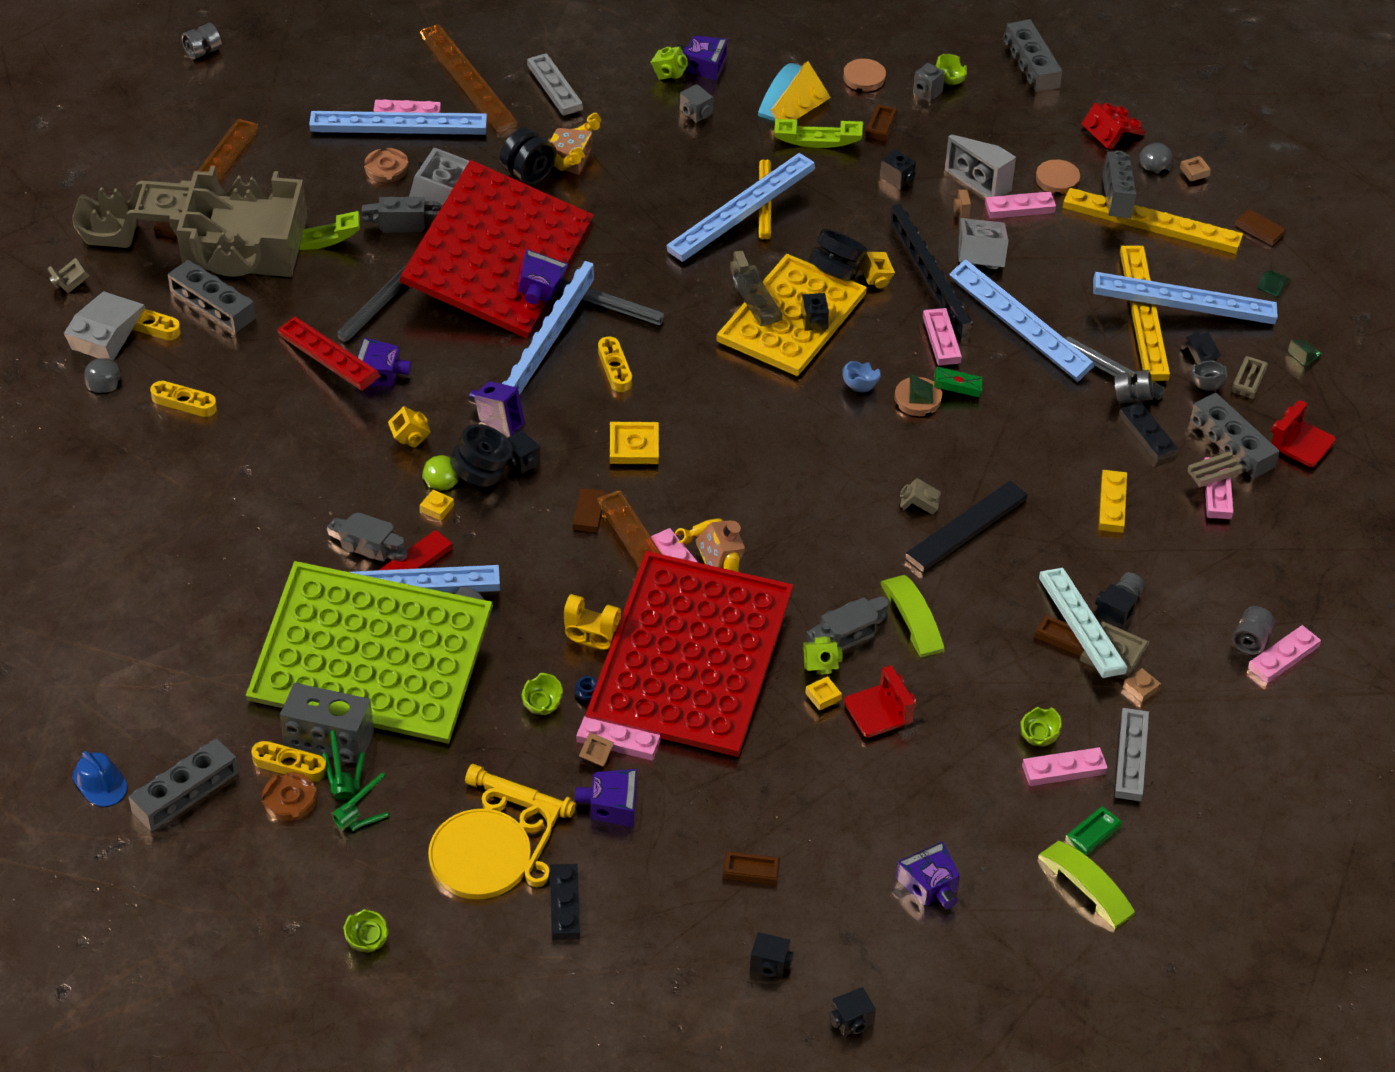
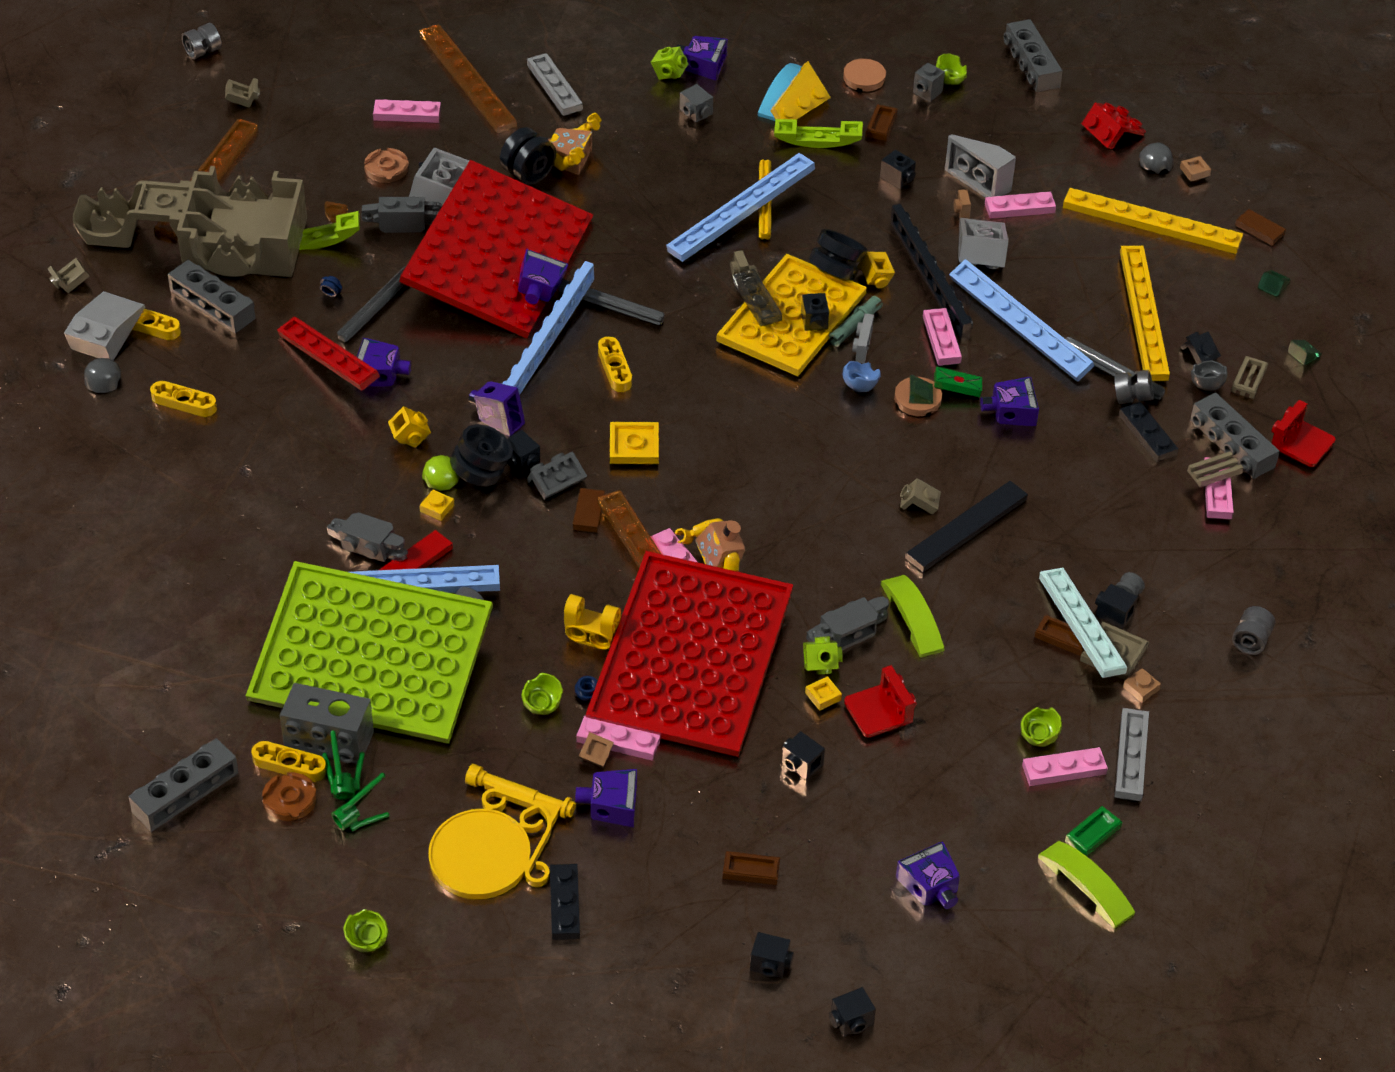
blue piece [73,751,127,807] -> none
light blue plate [309,111,487,135] -> none
nougat tile [1036,159,1081,194] -> none
light blue plate [1093,272,1278,324] -> none
yellow plate [1099,470,1127,533] -> none
dark grey brick [1102,151,1136,218] -> none
bright pink plate [1248,625,1321,684] -> none
none -> dark tan bracket [225,78,260,108]
none -> dark blue plate [320,276,343,297]
none -> clear orange tile [325,201,348,223]
none -> dark grey bracket [527,451,587,500]
none -> black brick [782,731,825,780]
none -> sand green pin [829,296,883,347]
none -> light grey plate [852,313,874,363]
none -> dark purple torso [980,377,1039,426]

